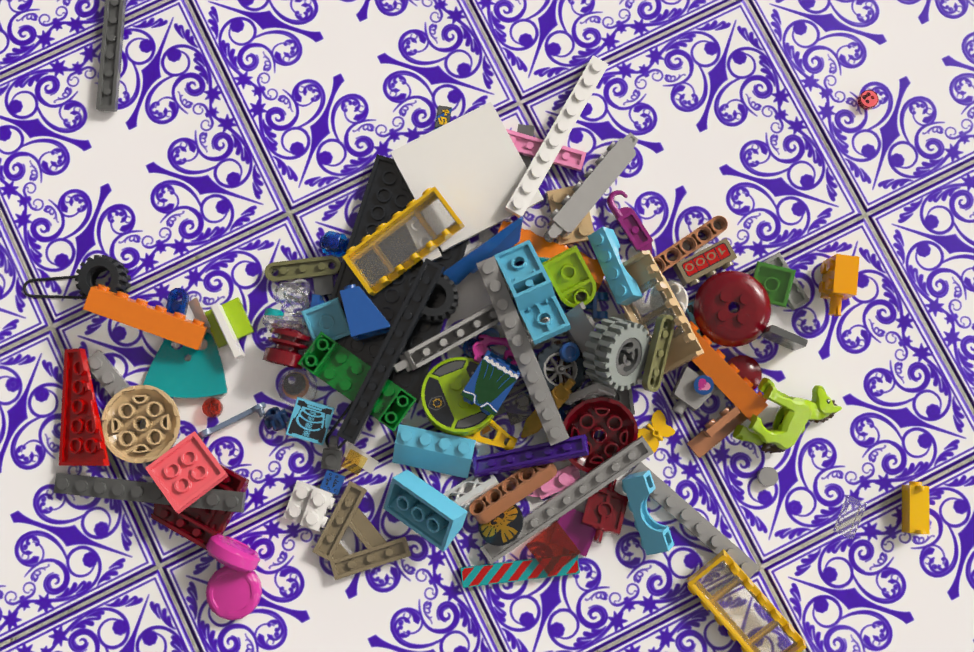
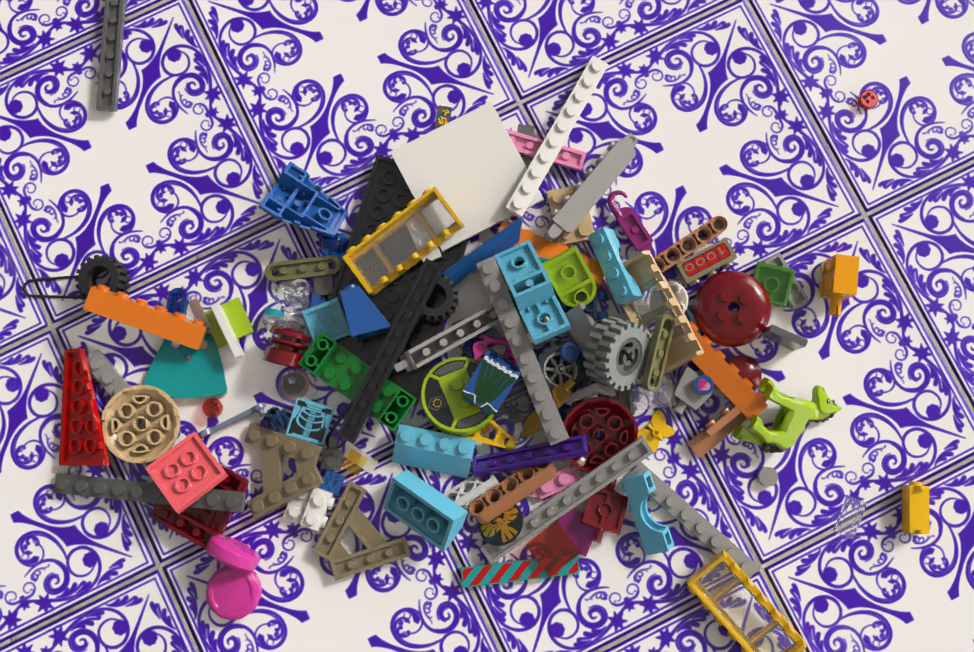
none -> dark tan plate [244,423,324,519]
none -> blue wedge [258,161,348,238]
none -> clear slope [631,371,676,411]

